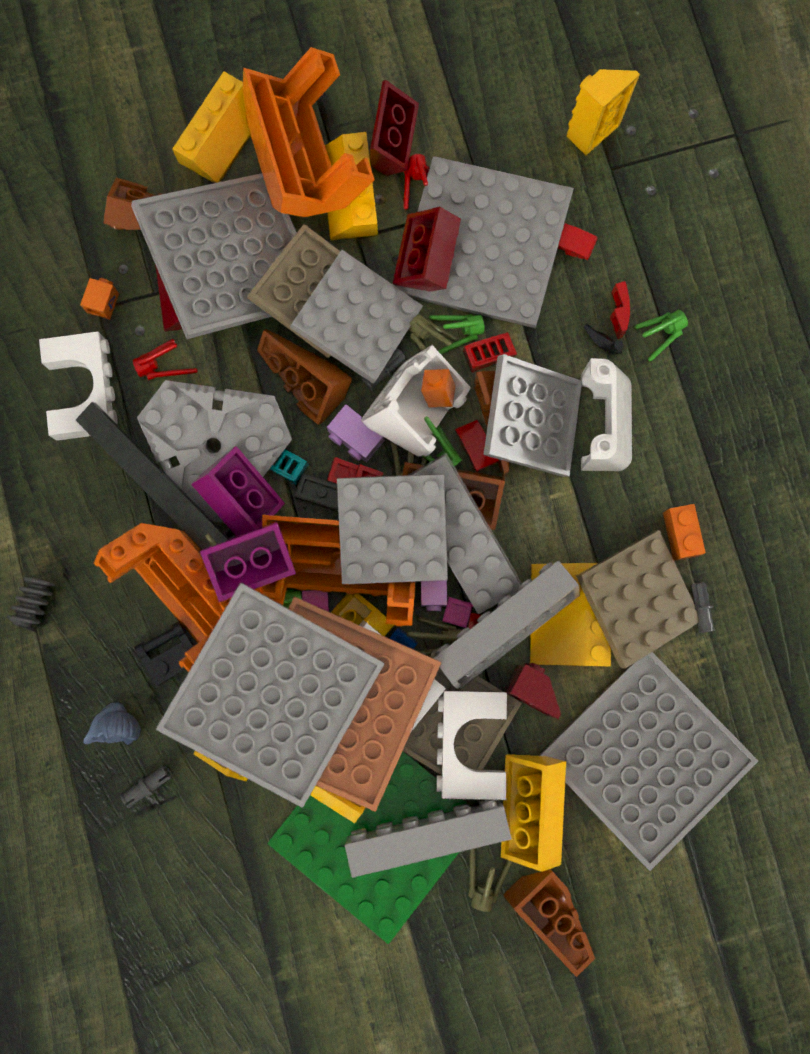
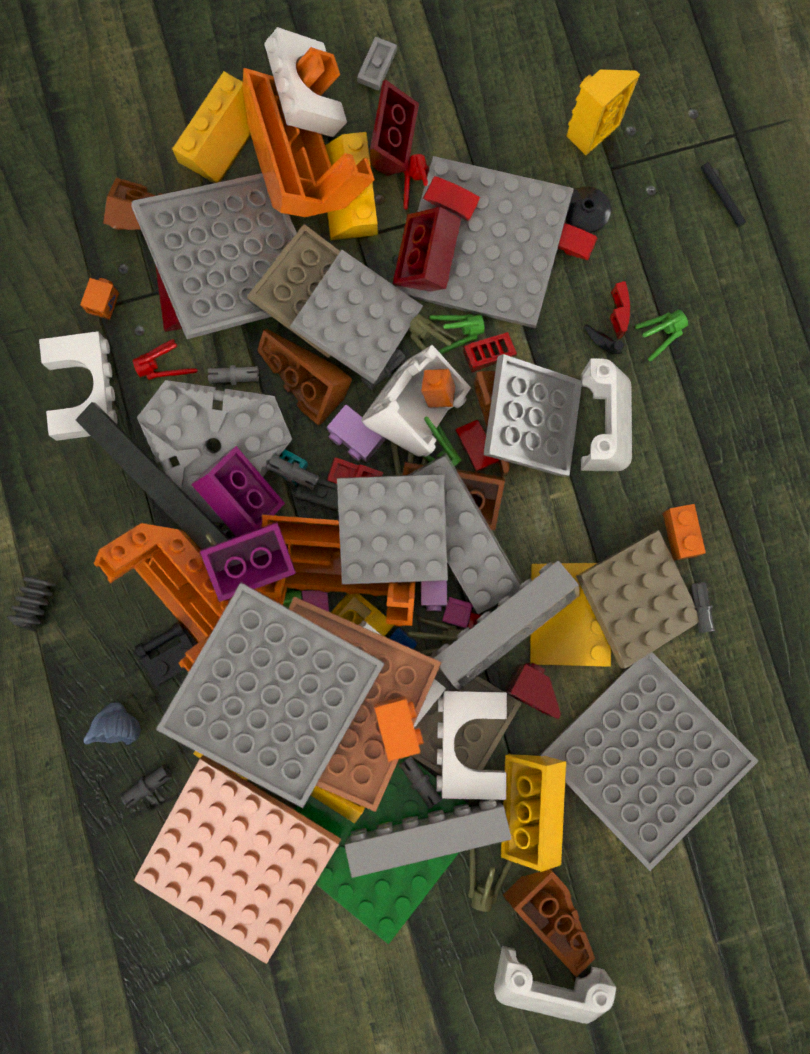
none -> plate [134,755,341,964]
none -> light grey pin [208,365,259,385]
none -> white arch [264,27,347,137]
none -> dark grey pin [266,454,319,490]
none -> light grey plate [357,37,397,91]
none -> orange brick [374,696,424,762]
none -> dark grey pin [398,756,442,809]
none -> red slope [423,176,481,221]
none -> white windscreen [494,946,616,1023]
none -> black dish [566,186,611,233]
none -> black bar [701,162,746,227]

